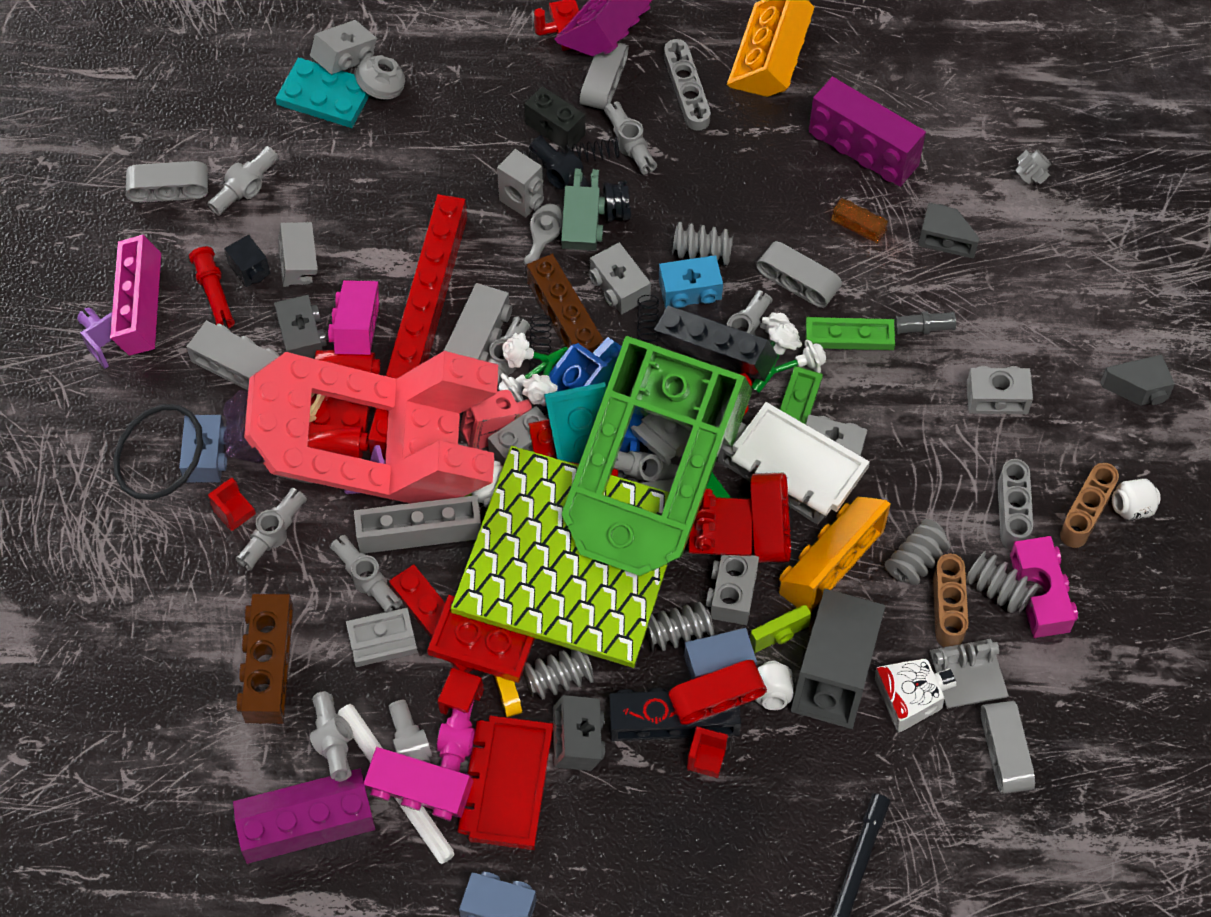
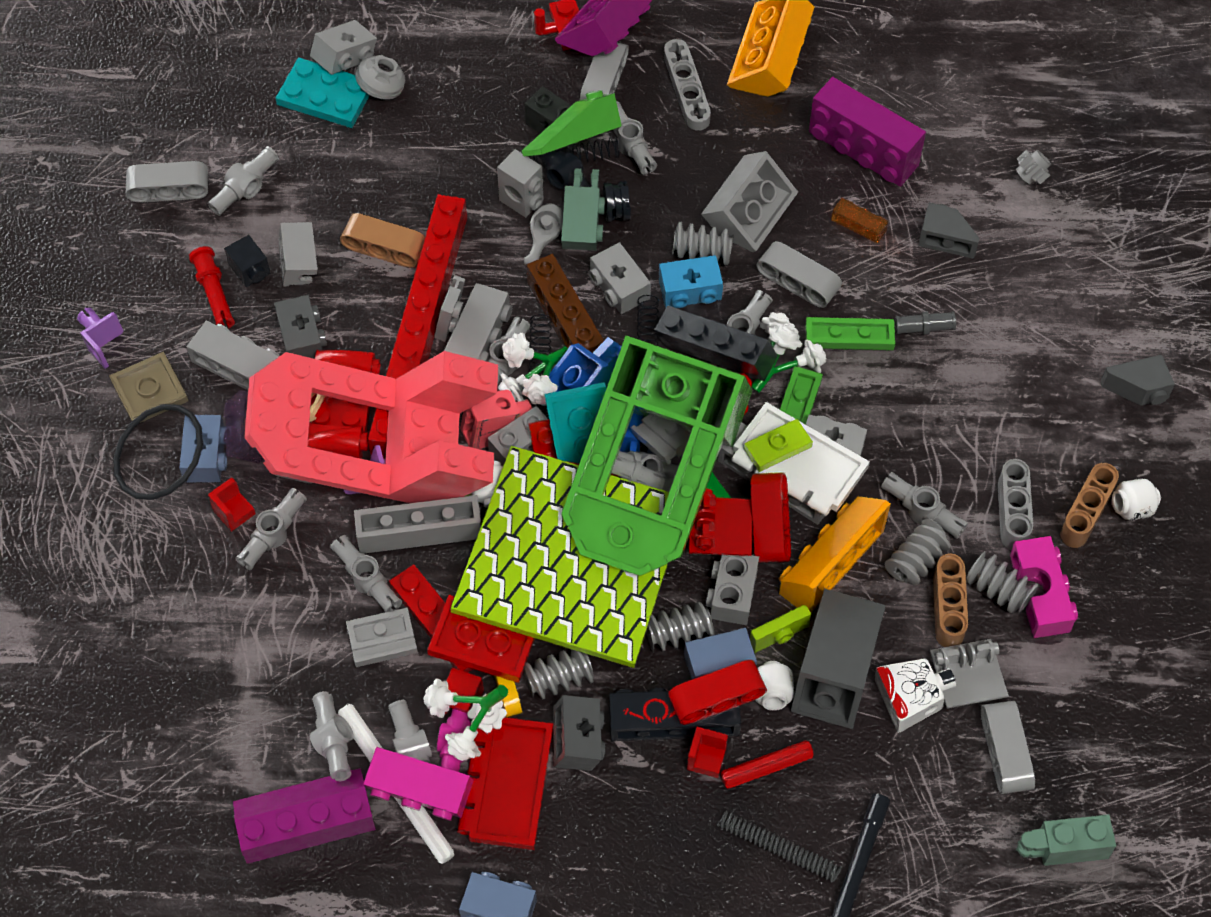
dark pink brick [110,235,161,356] -> none
reddish brown brick [237,594,294,724] -> none
dark pink brick [328,280,380,355] -> none
light grey brick [966,366,1033,414] -> none
none -> dark tan tile [109,351,188,423]
none -> medium nougat beam [340,213,425,268]
none -> white plant [423,679,508,761]
none -> light grey plate [434,275,465,342]
none -> bright green slope [522,90,622,156]
none -> light grey pin [611,456,666,489]
none -> light grey slope [701,151,798,252]
none -> dark grey piece [717,810,843,882]
none -> red axle [721,740,814,789]
none -> lime plate [744,419,813,472]
none -> light grey pin [881,472,968,539]
none -> sand green hinge [1016,815,1116,866]

